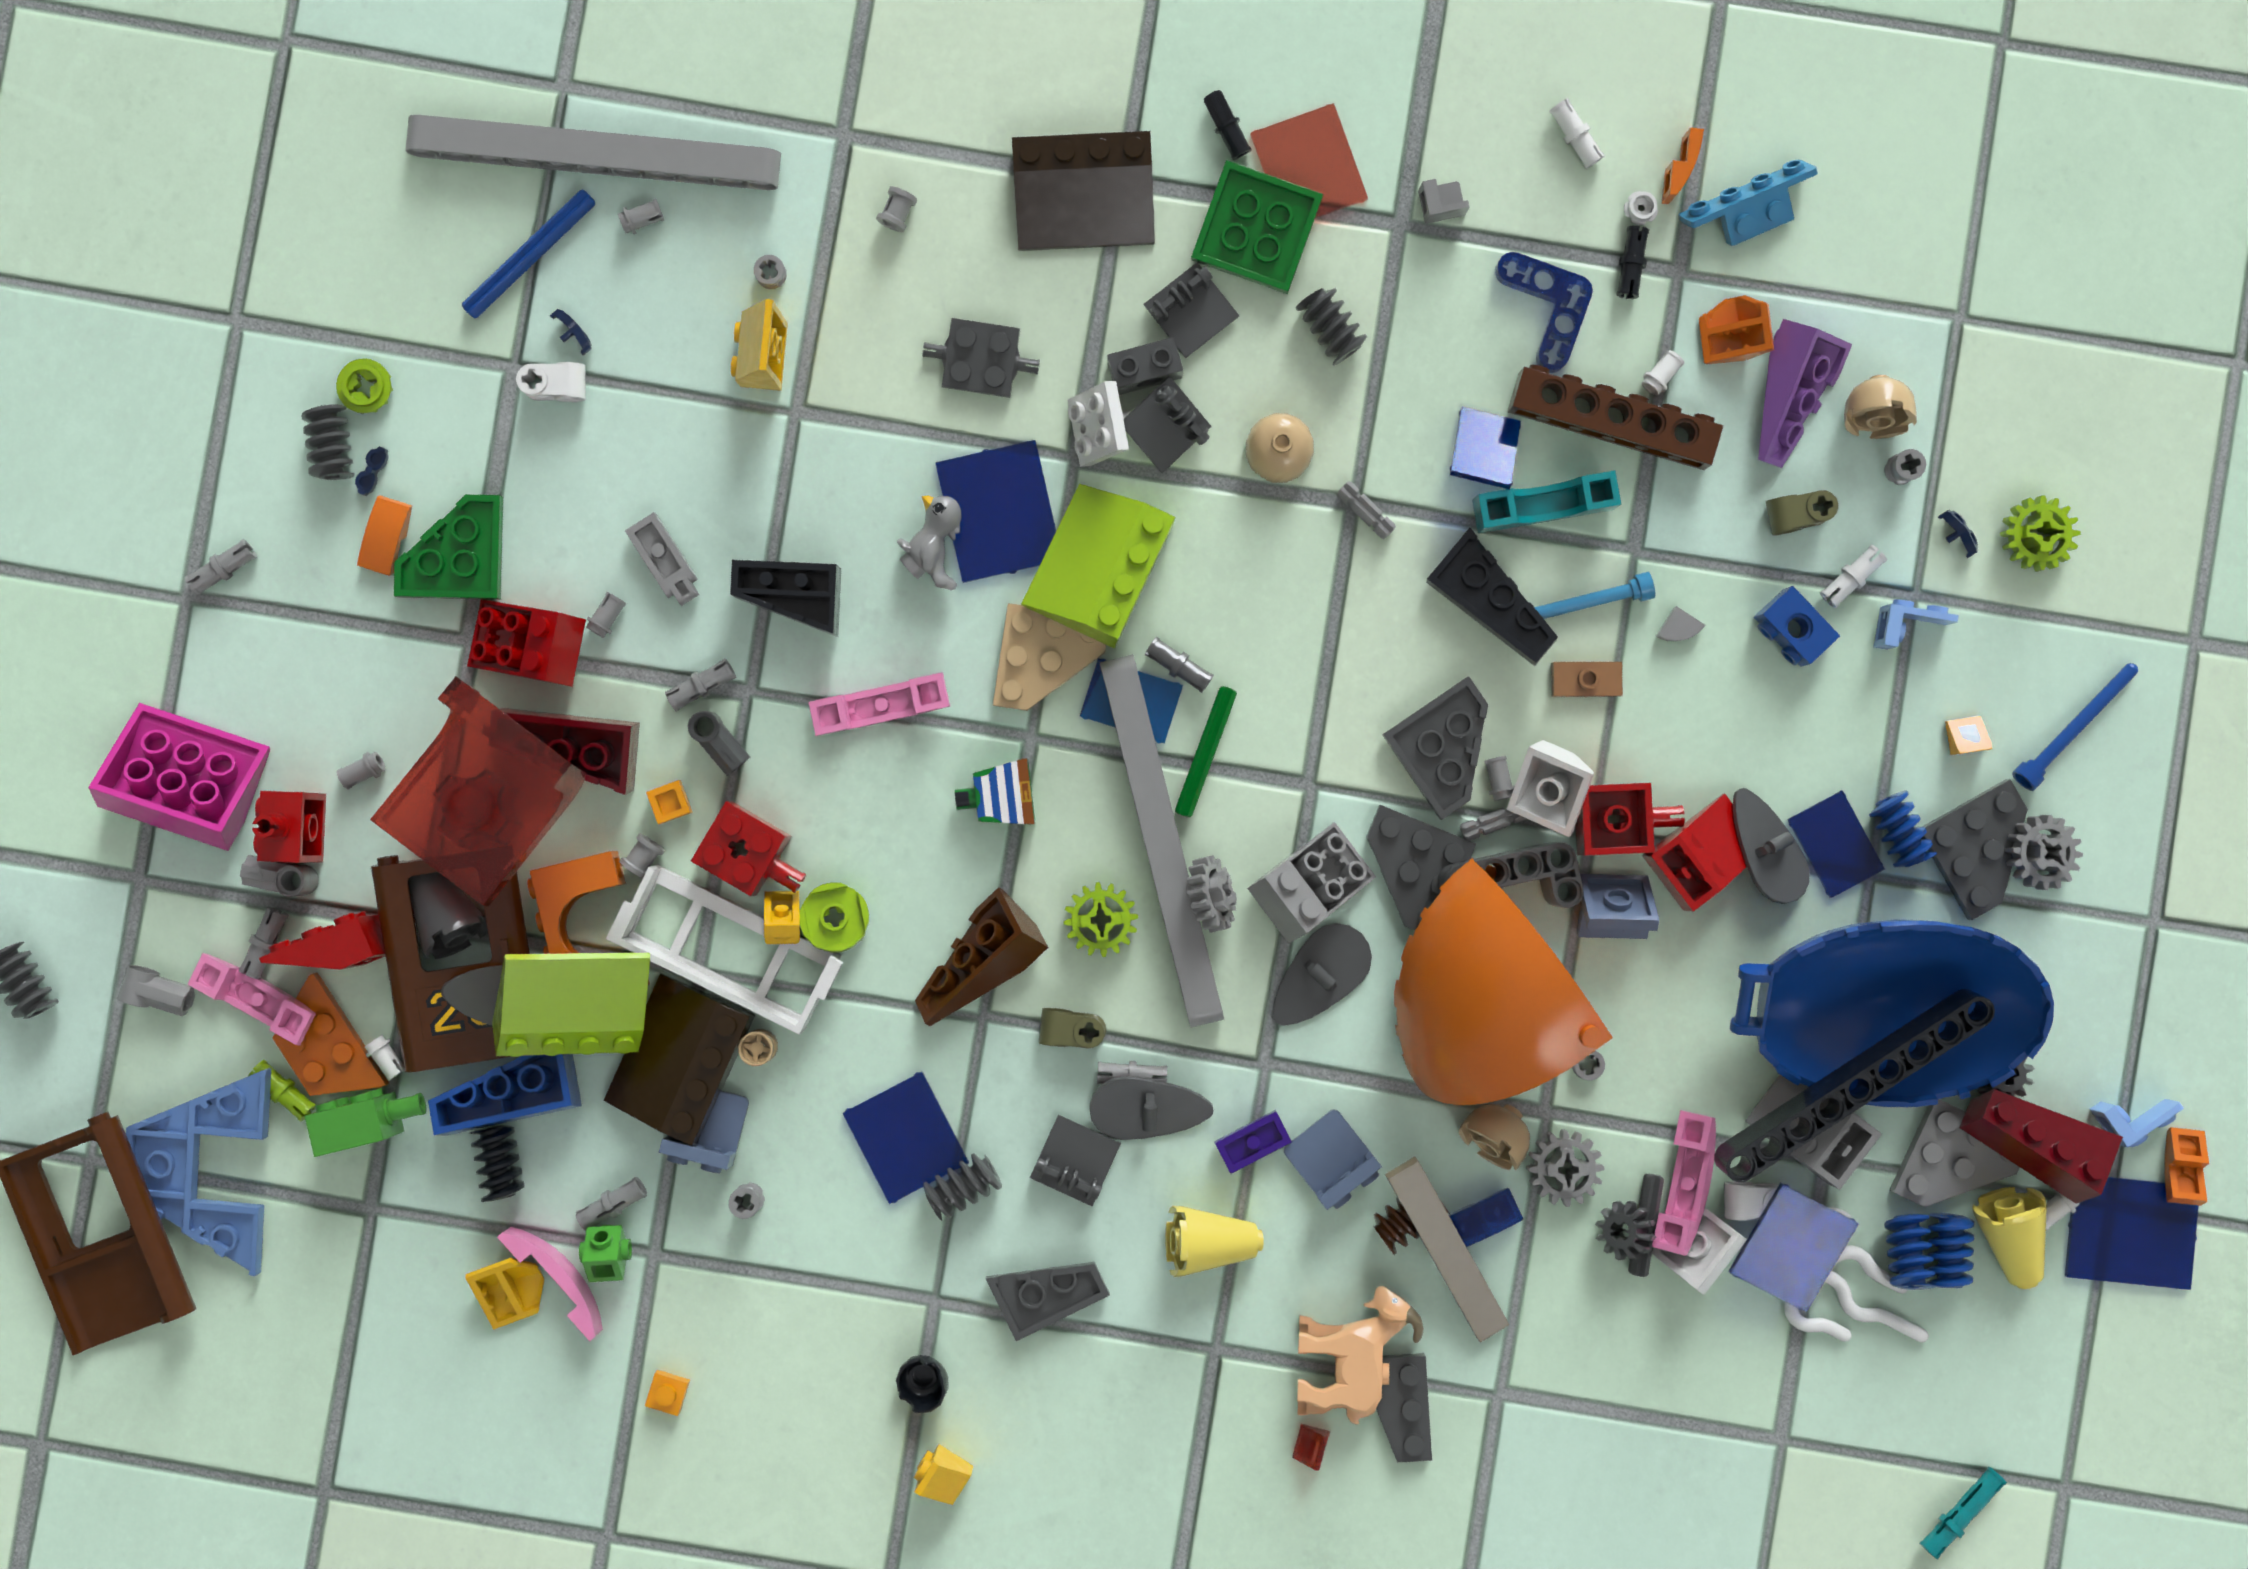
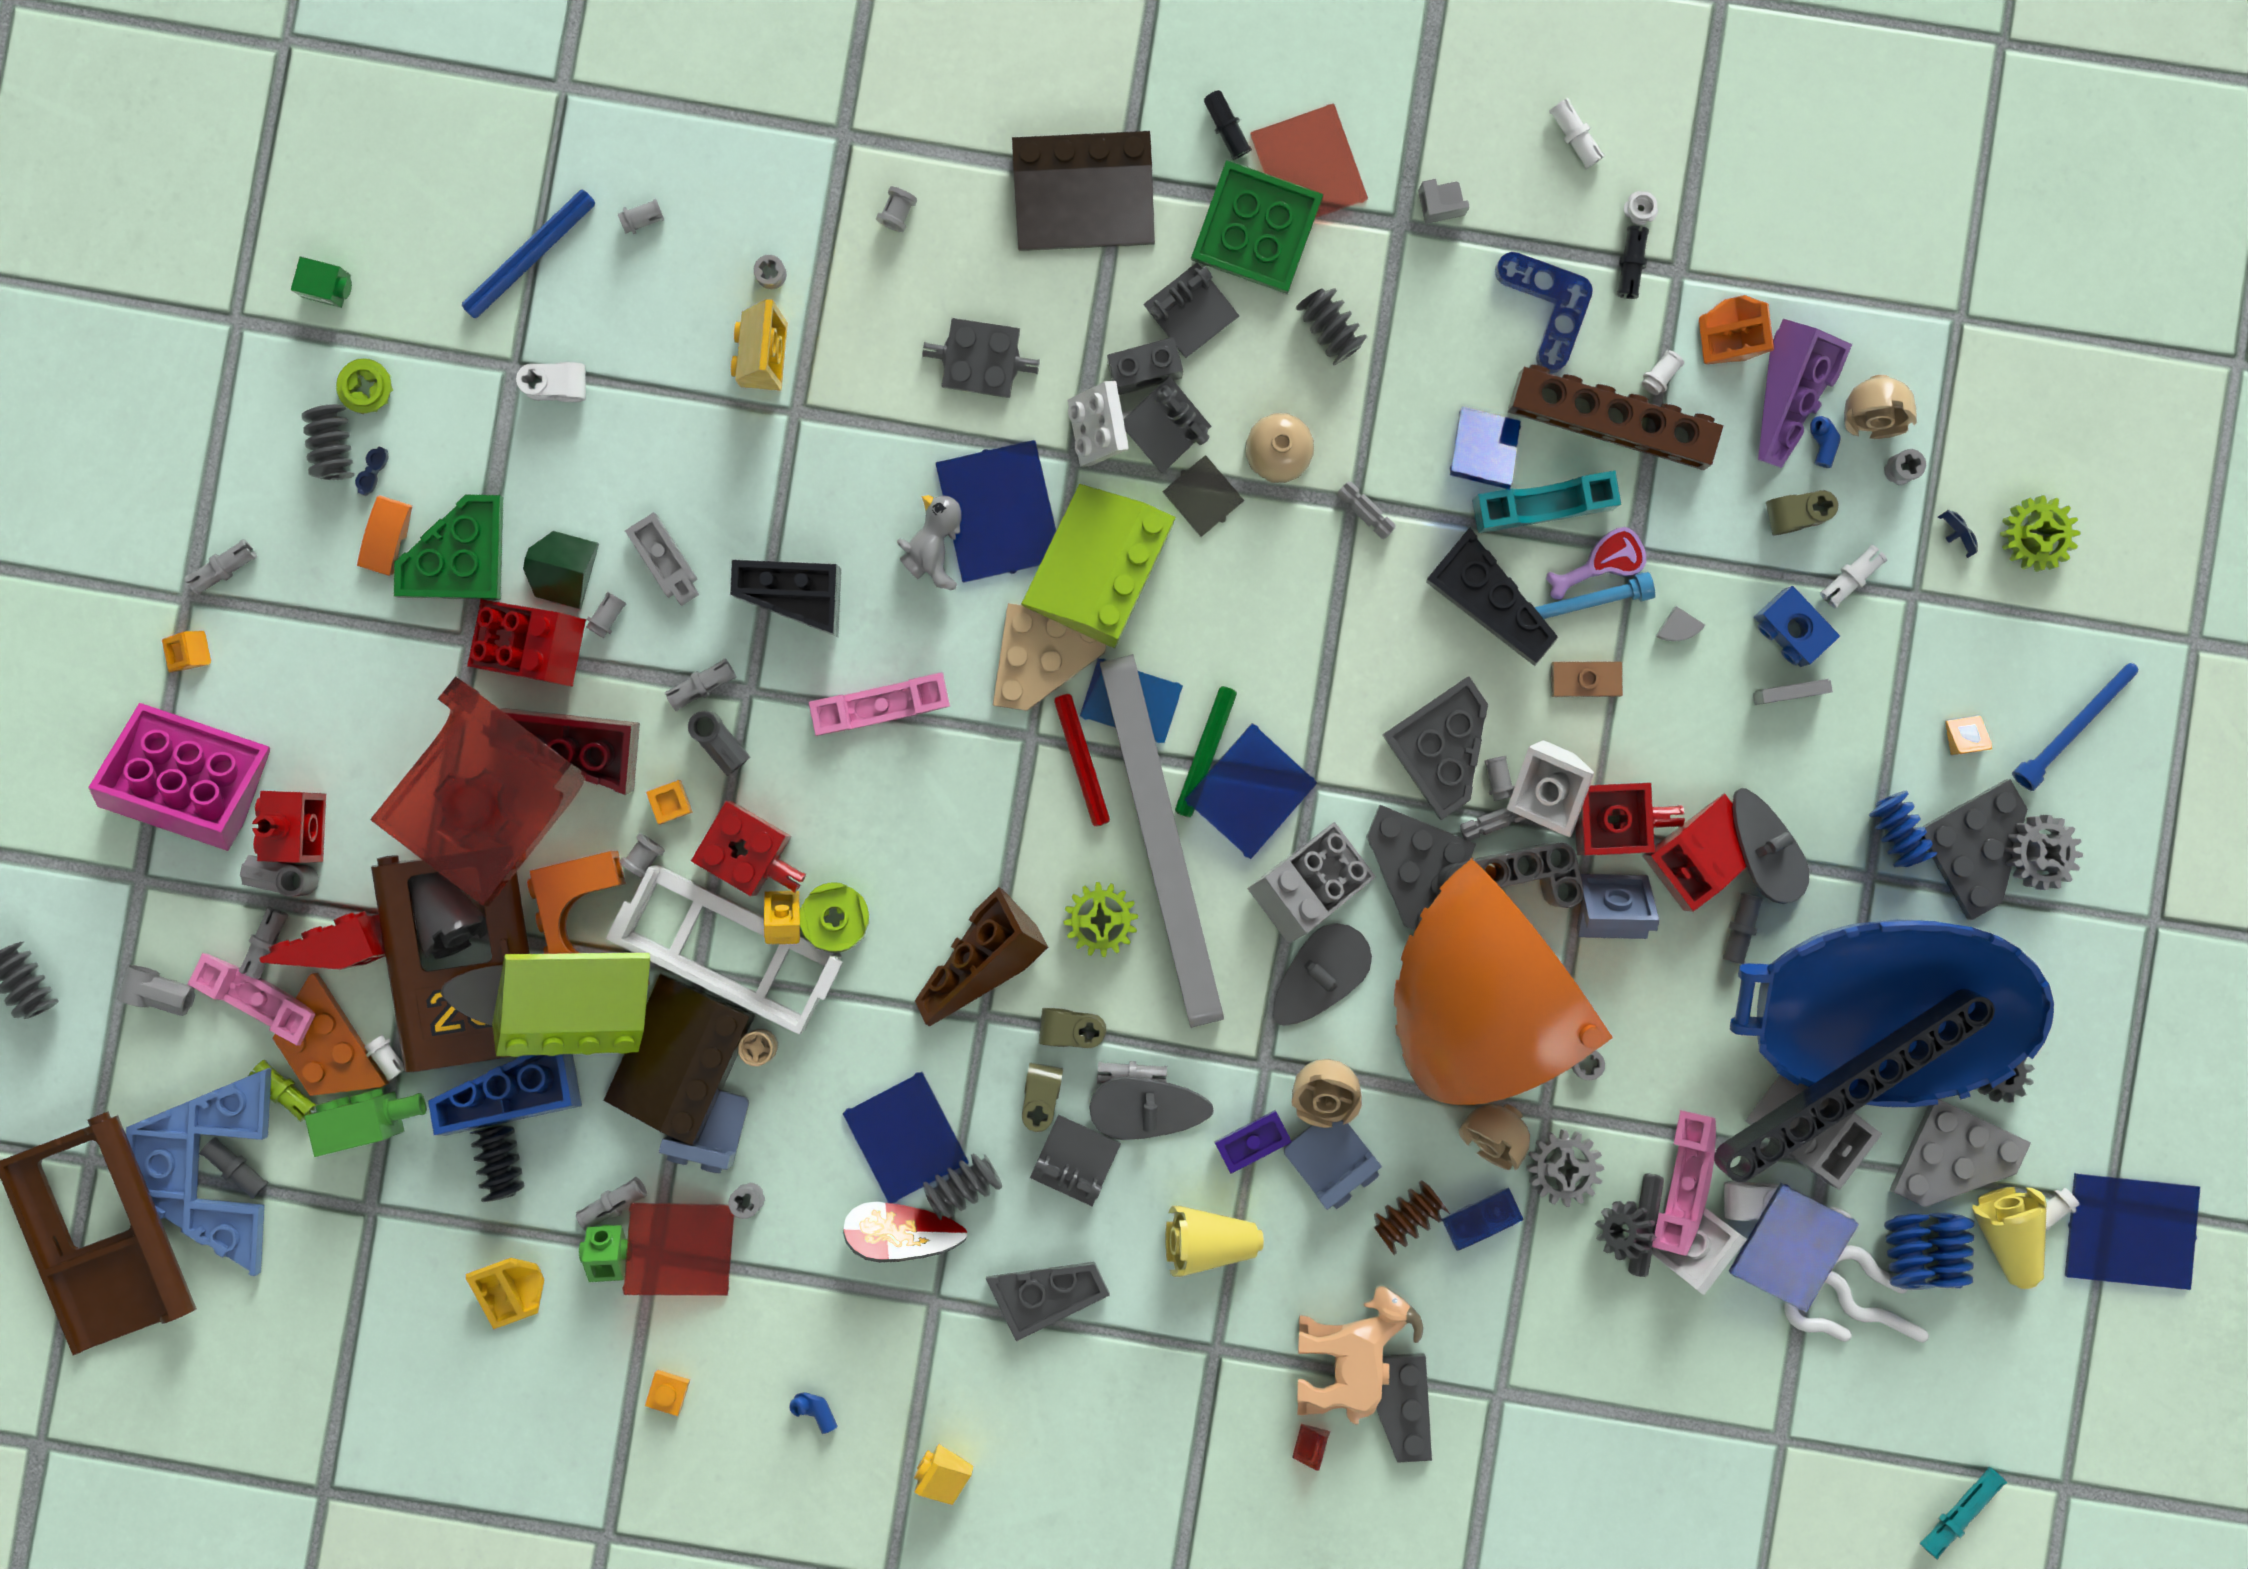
light grey pin [337,752,385,789] -> none
light grey beam [405,115,781,190] -> none
bright pink slope [497,1227,603,1341] -> none
dark blue piece [550,309,592,356] -> none
black hair [896,1355,949,1413] -> none
torso [955,758,1036,825] -> none
flat silver pin [1145,637,1214,693] -> none
light grey gear [1187,855,1237,933] -> none
dark tan tile [1385,1157,1509,1342] -> none
orange slope [1662,127,1704,204] -> none
dark azure bracket [1679,159,1818,246] -> none
clear blue piece [1787,790,1885,898] -> none
light blue bracket [1874,599,1959,650] -> none
dark red wedge [1959,1089,2123,1204] -> none
light blue bracket [2090,1099,2184,1148] -> none
orange slope [2165,1127,2209,1206] -> none
none -> light orange slope [162,631,211,673]
none -> dark grey pin [199,1137,269,1199]
none -> green brick [291,256,352,308]
none -> dark green slope [523,531,599,609]
none -> clear red piece [622,1203,734,1296]
none -> blue arm [789,1392,838,1434]
none -> shield [843,1202,967,1263]
none -> olive piece [1022,1063,1064,1132]
none -> red axle [1054,694,1110,827]
none -> clear smoke piece [1162,455,1244,537]
none -> clear blue piece [1184,723,1317,859]
none -> tan cylinder [1291,1059,1362,1128]
none -> lavender piece [1546,527,1646,600]
none -> dark grey pin [1723,892,1764,964]
none -> light grey tile [1753,679,1833,705]
none -> blue arm [1810,416,1841,468]

